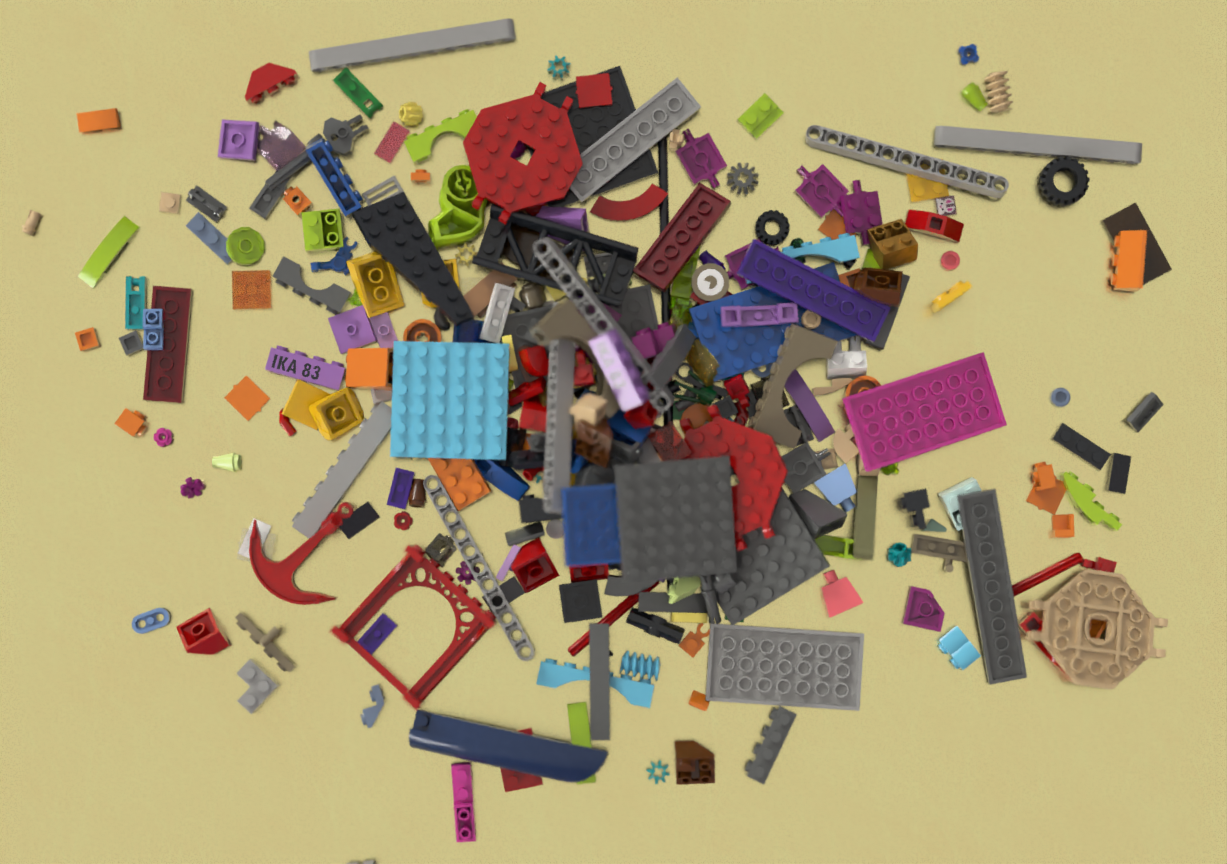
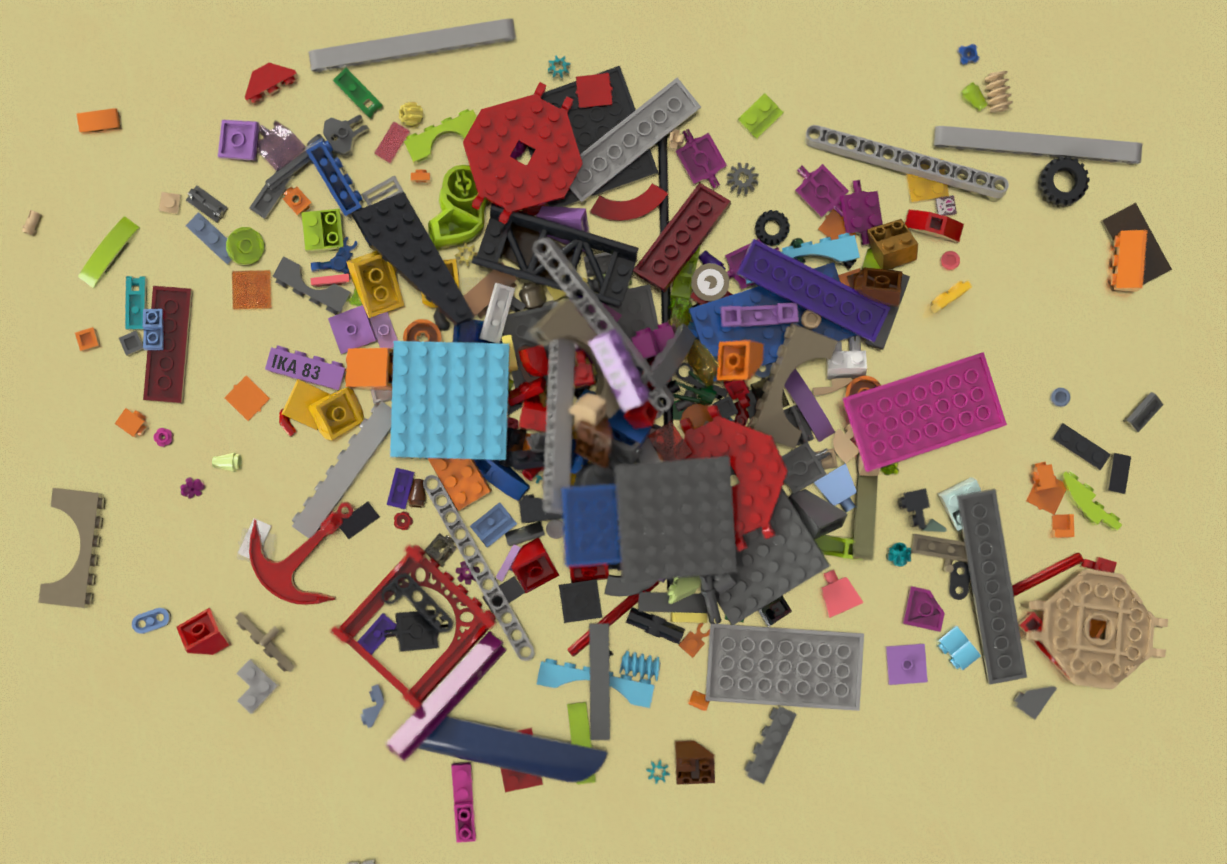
none -> dark tan arch [38,488,104,608]
none -> coral tile [310,274,351,287]
none -> black beam [380,573,453,634]
none -> black plate [384,610,450,652]
none -> tile [386,631,506,762]
none -> medium blue plate [470,502,517,548]
none -> orange slope [717,340,764,381]
none -> black slope [757,595,792,627]
none -> medium lavender plate [886,644,928,685]
none -> black plate [948,561,970,600]
none -> dark grey slope [1014,685,1057,720]

